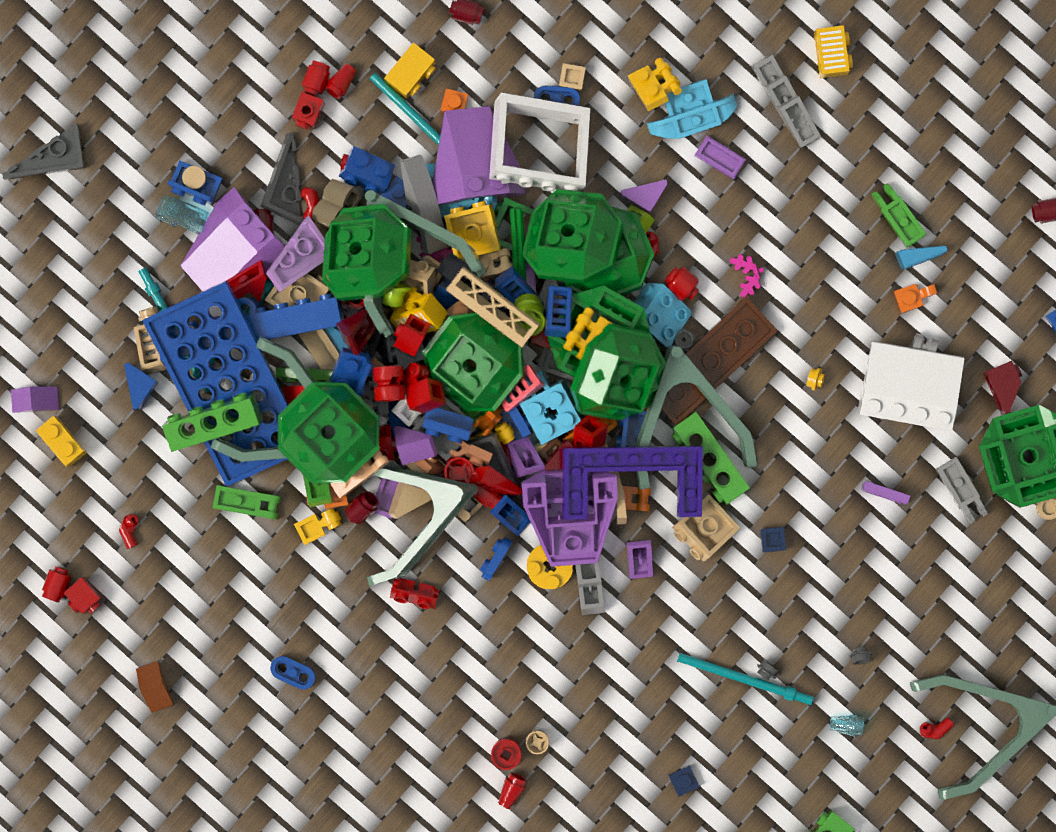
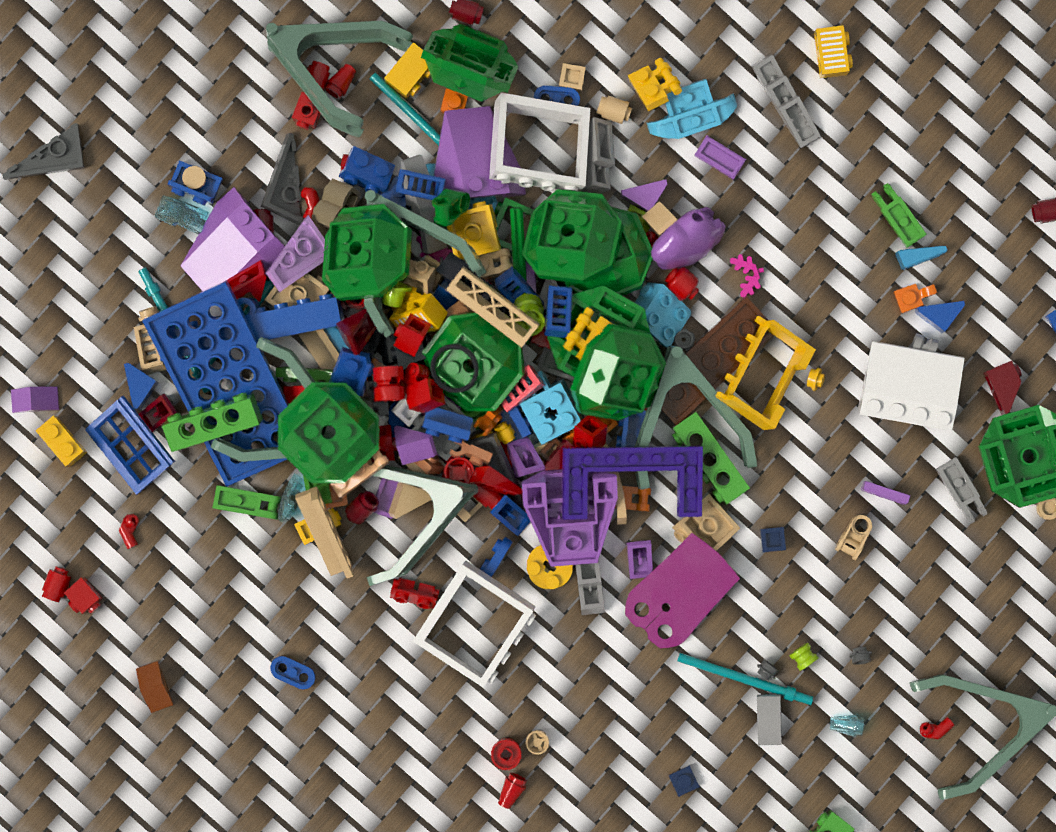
none -> blue piece [85,396,175,495]
none -> dark red slope [138,393,179,432]
none -> sand green piece [266,21,413,137]
none -> clear light blue slope [278,473,304,522]
none -> tan fence [295,486,353,579]
none -> blue slope [395,169,446,201]
none -> white window [413,560,536,687]
none -> green piece [421,24,518,102]
none -> black tyre [430,344,479,393]
none -> green piece [432,188,470,227]
none -> light grey slope [582,117,615,194]
none -> tan brick [596,95,632,124]
none -> magenta piece [625,533,740,649]
none -> tan slope [642,201,677,237]
none -> medium lavender piece [651,207,725,269]
none -> yellow hinge [715,316,816,430]
none -> light grey slope [757,694,782,745]
none -> lime wheel [789,642,819,671]
none -> tan piece [835,515,872,560]
none -> blue slope [915,301,965,333]

